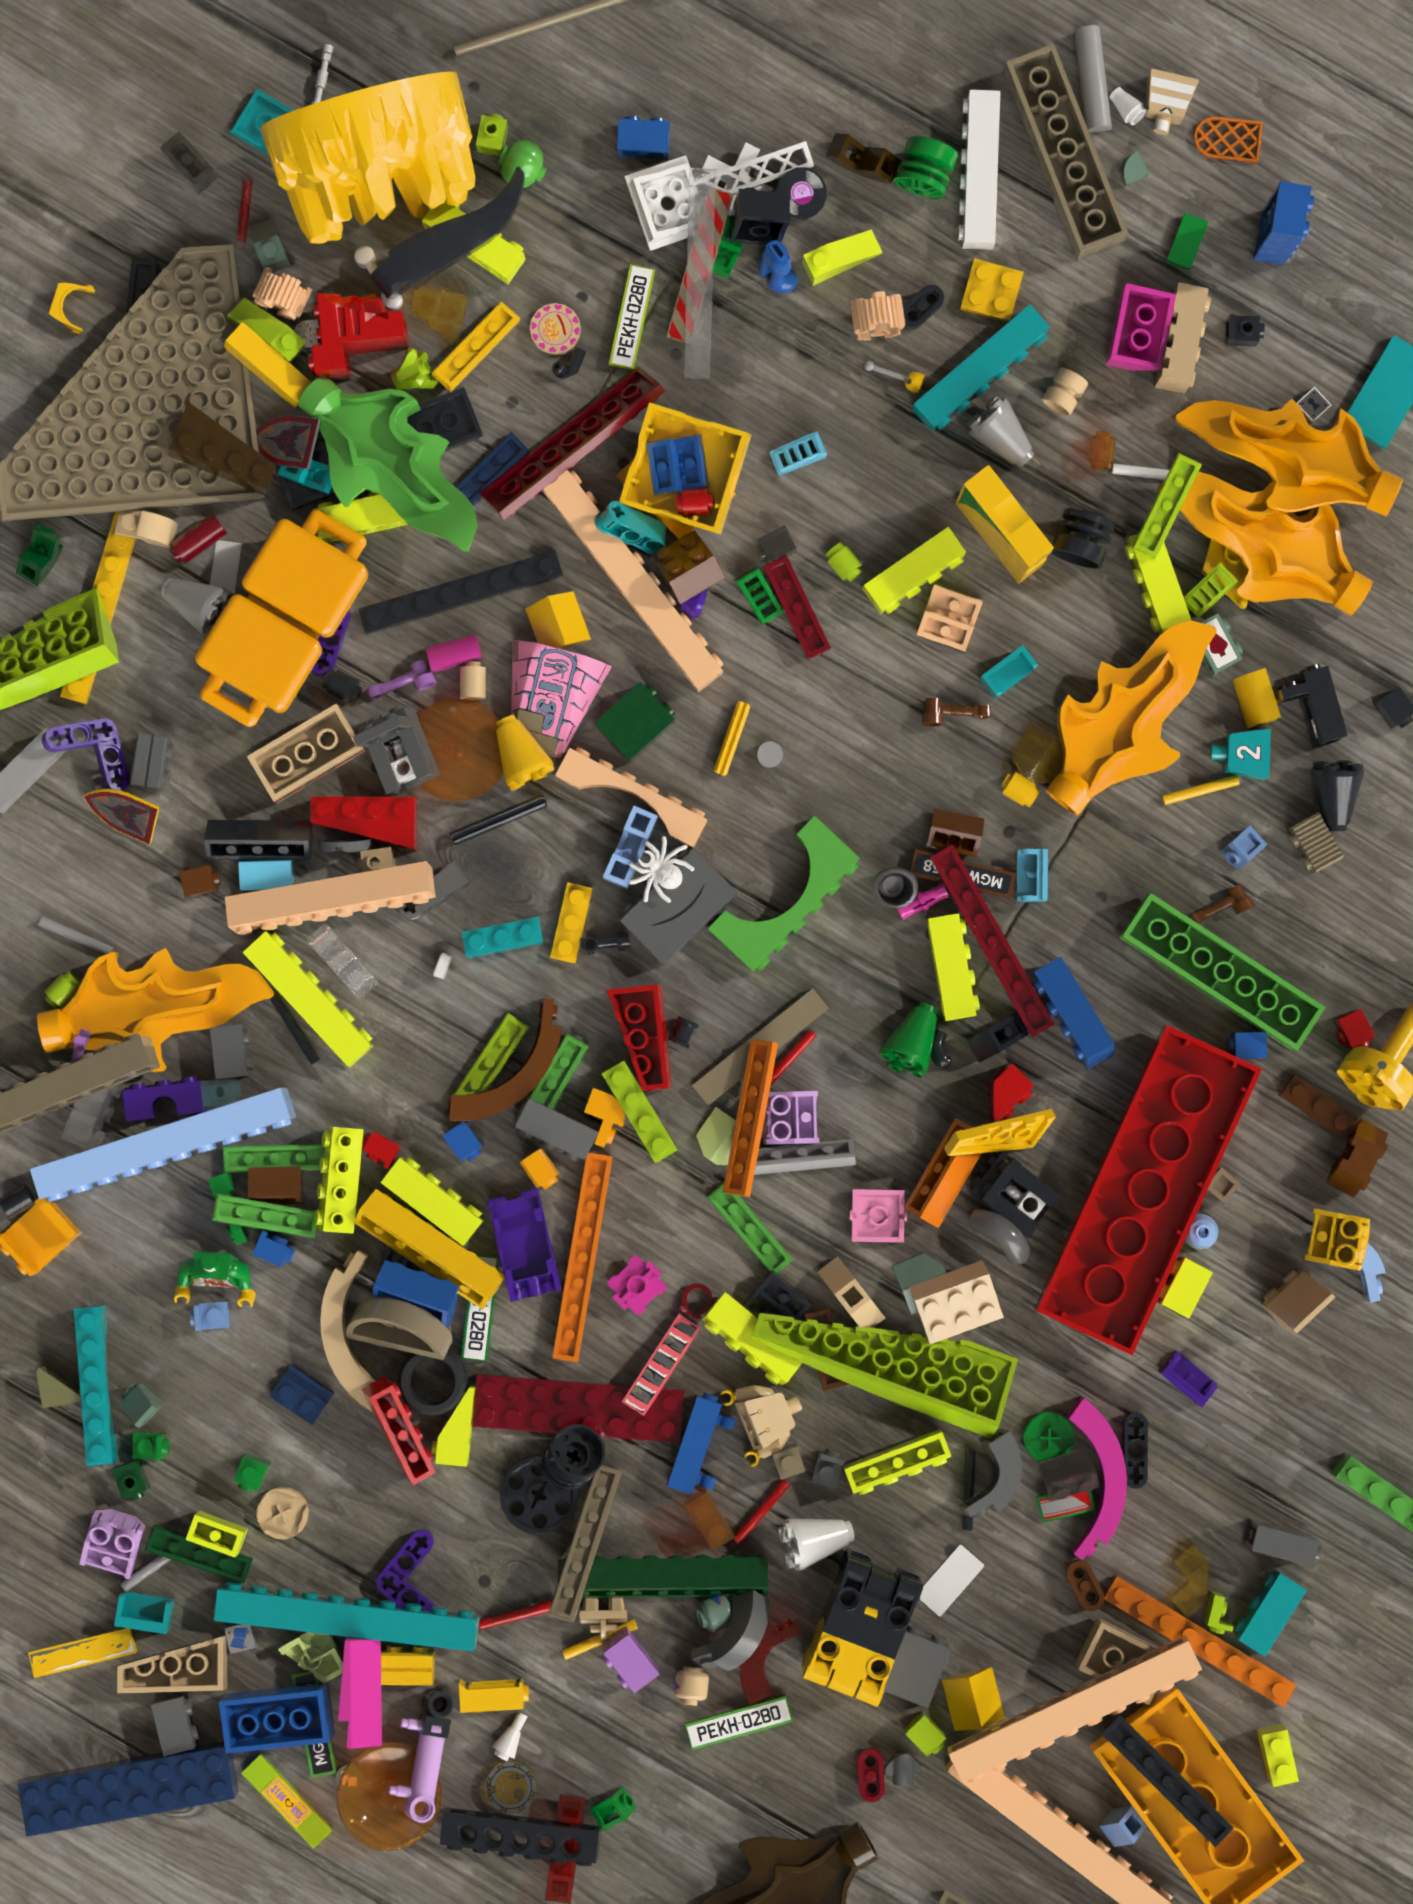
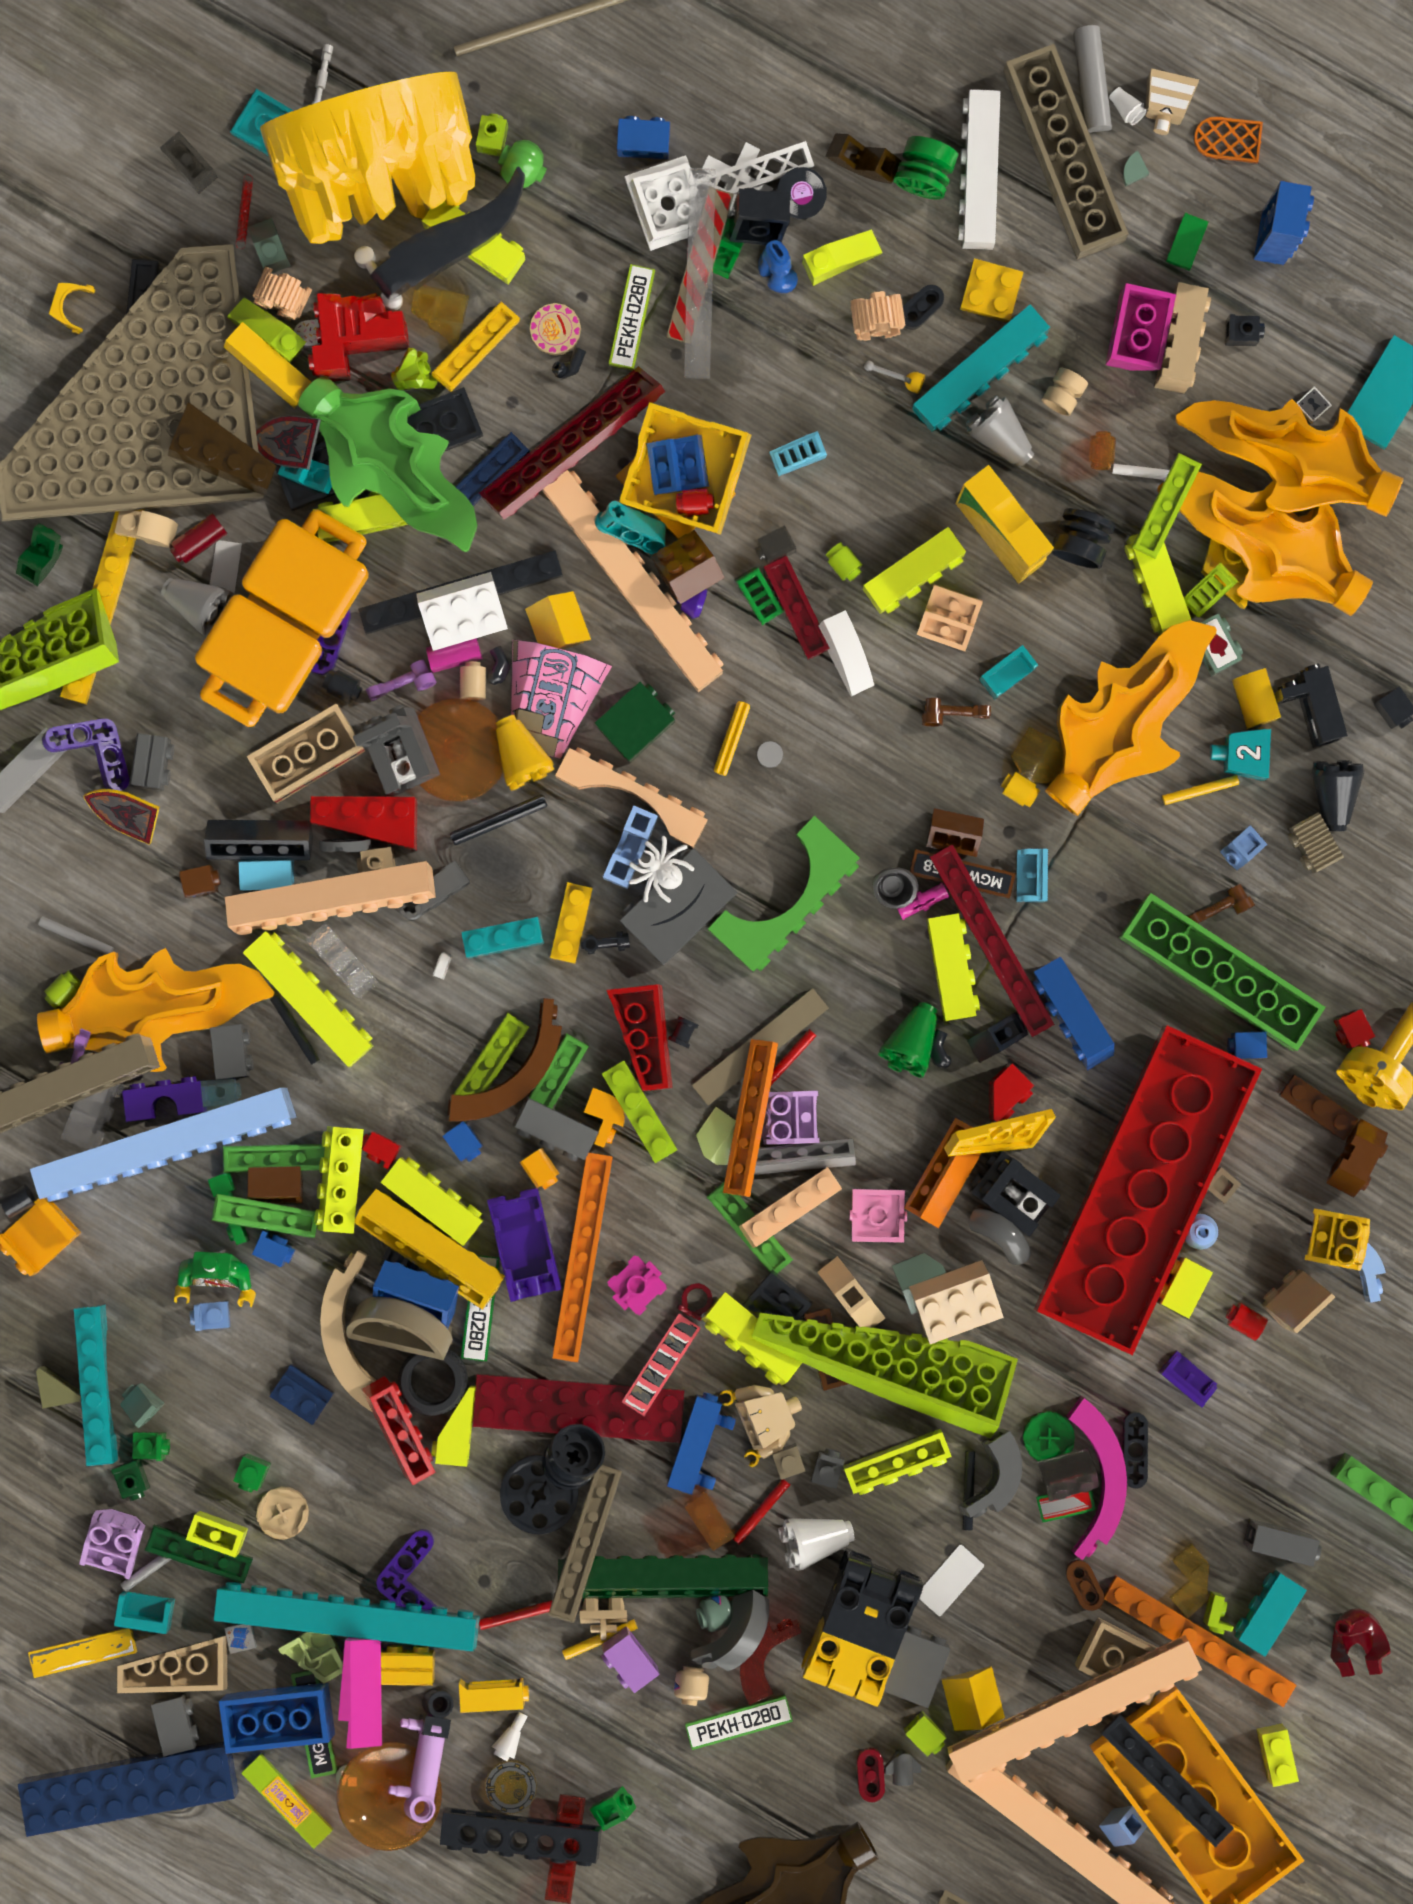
none -> white brick [417,572,508,651]
none -> black arm [487,646,510,685]
none -> light nougat brick [738,1167,842,1248]
none -> white slope [819,610,874,696]
none -> red brick [1225,1303,1268,1341]
none -> dark red piece [1330,1608,1391,1677]

